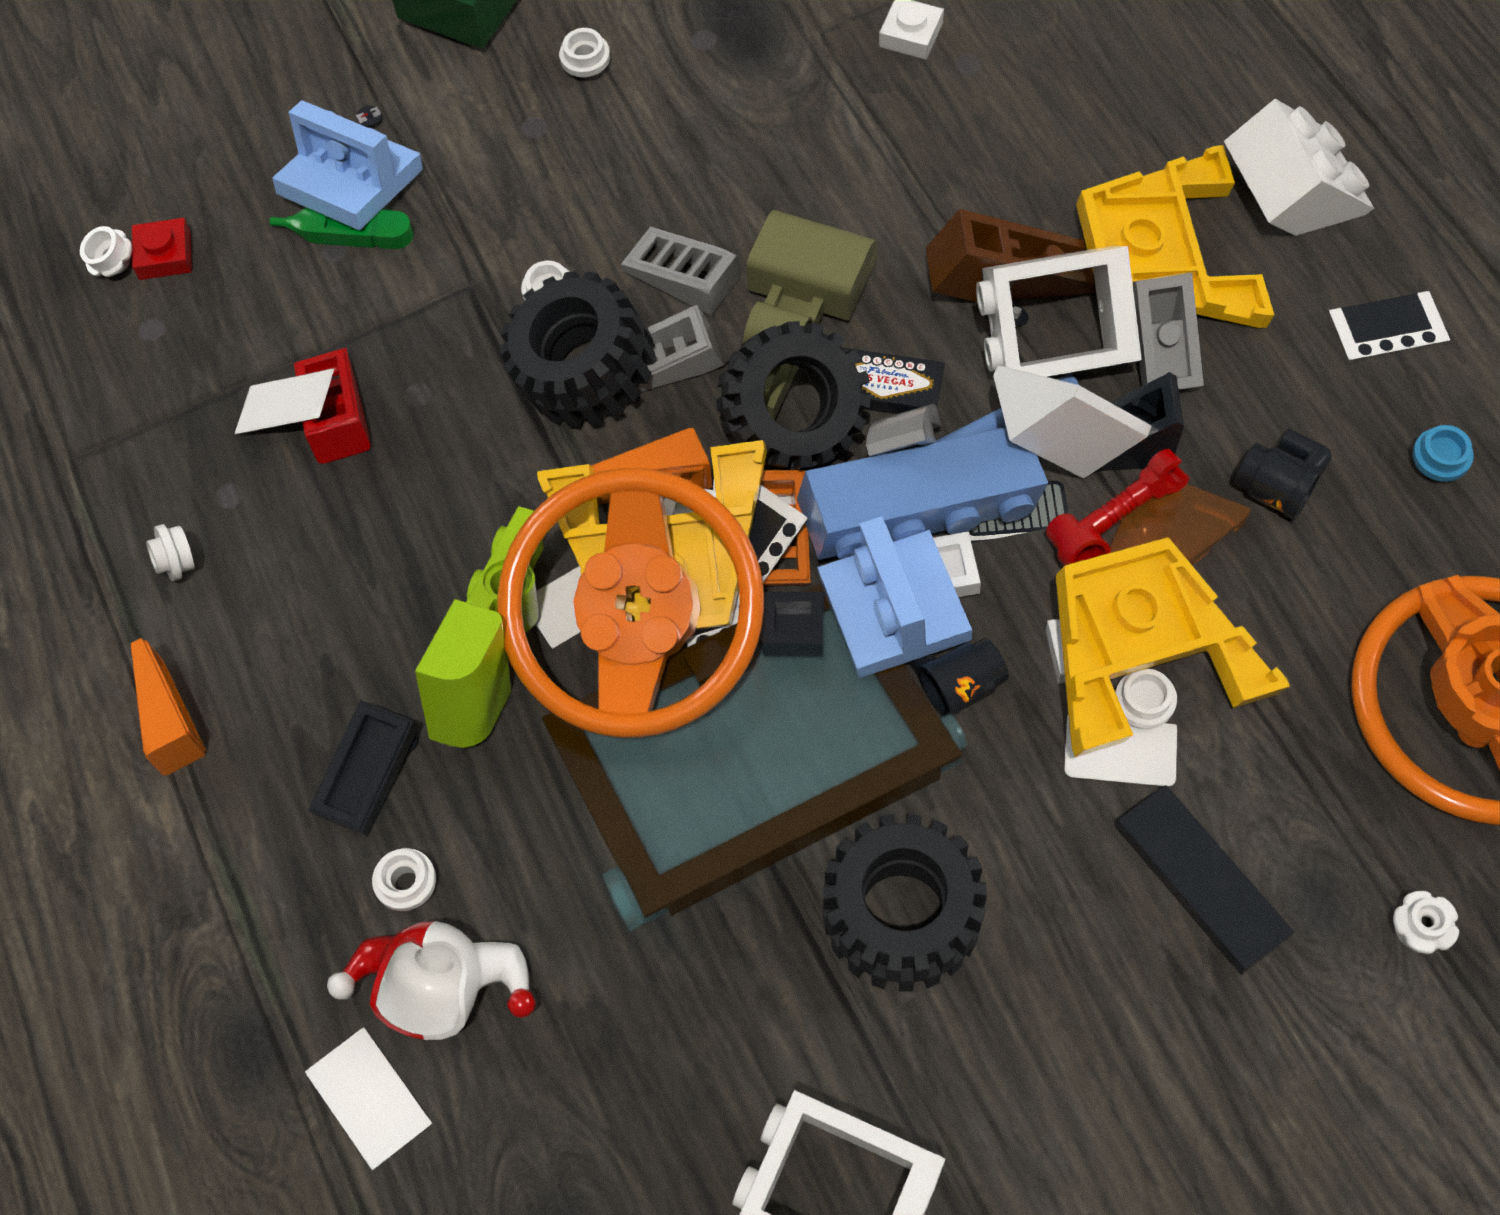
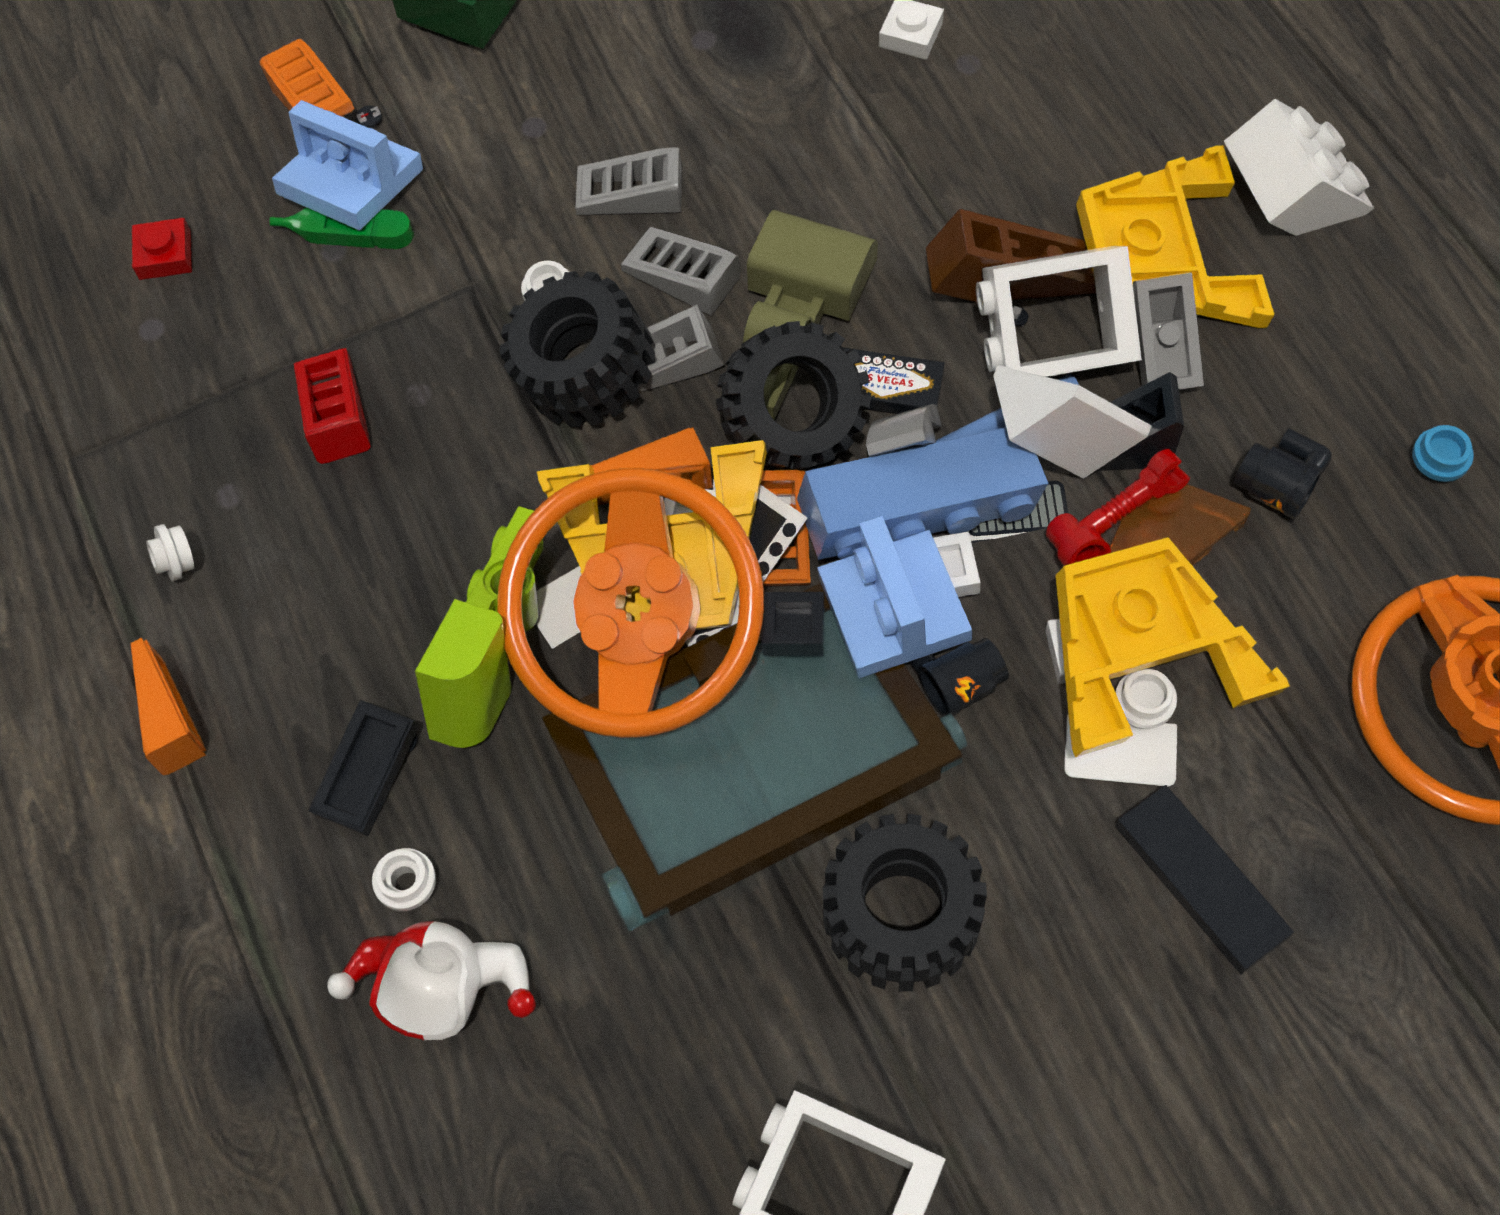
white plate [80,226,133,277] -> none
white sticker [234,369,334,434] -> none
white sticker [305,1027,432,1170] -> none
white plate [559,28,610,77] -> none
black sticker [1329,291,1450,360] -> none
white plate [1393,891,1459,954] -> none
none -> orange slope [260,39,355,117]
none -> light grey slope [575,147,682,215]

